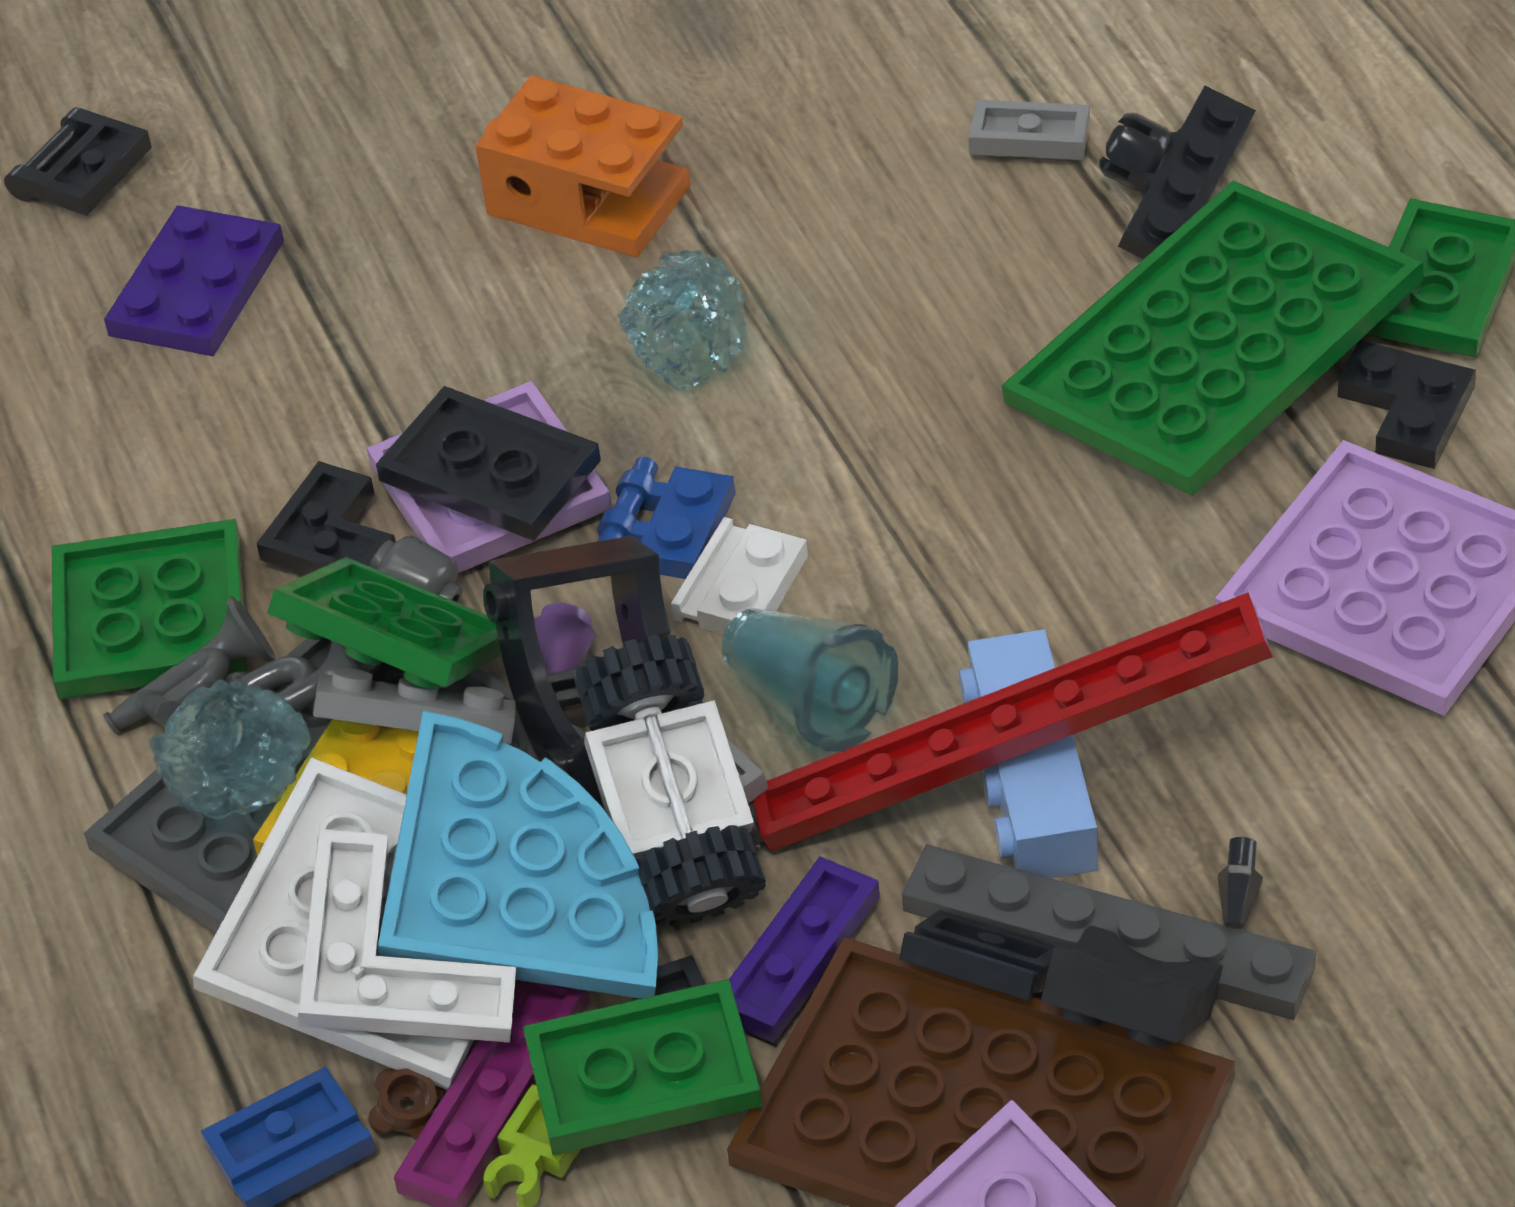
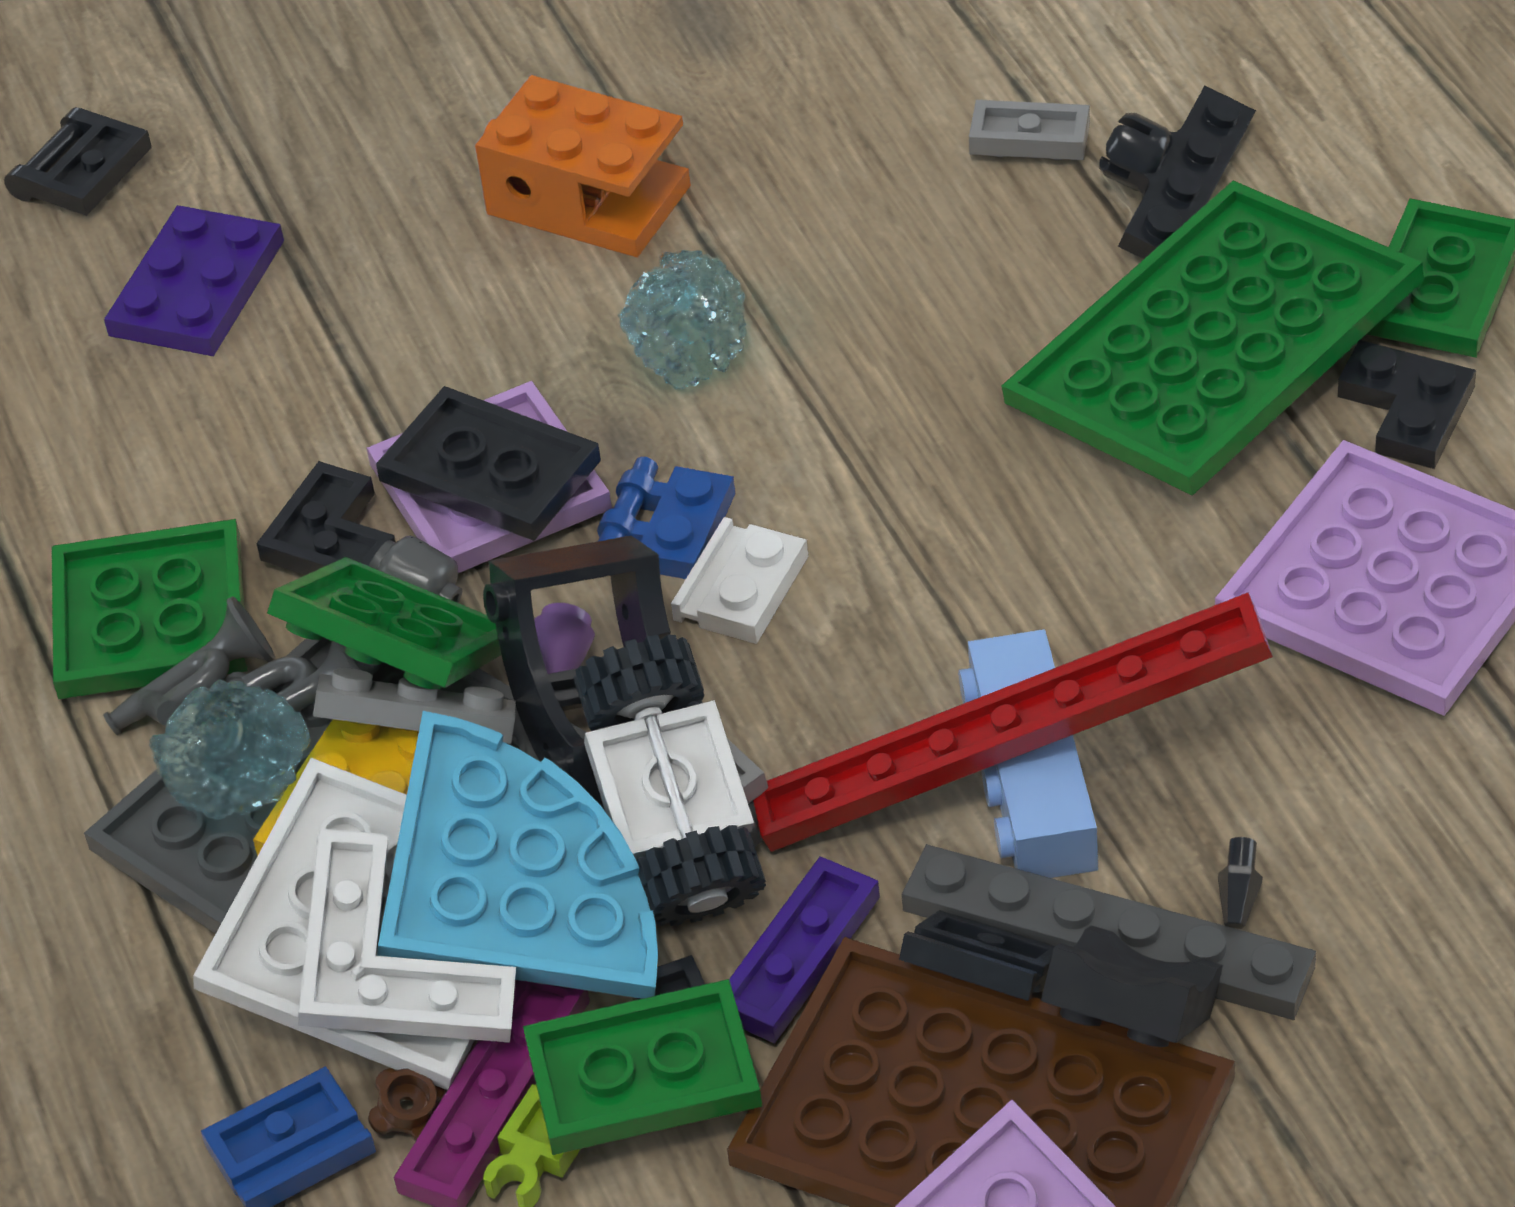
clear light blue cone [722,608,898,751] -> none

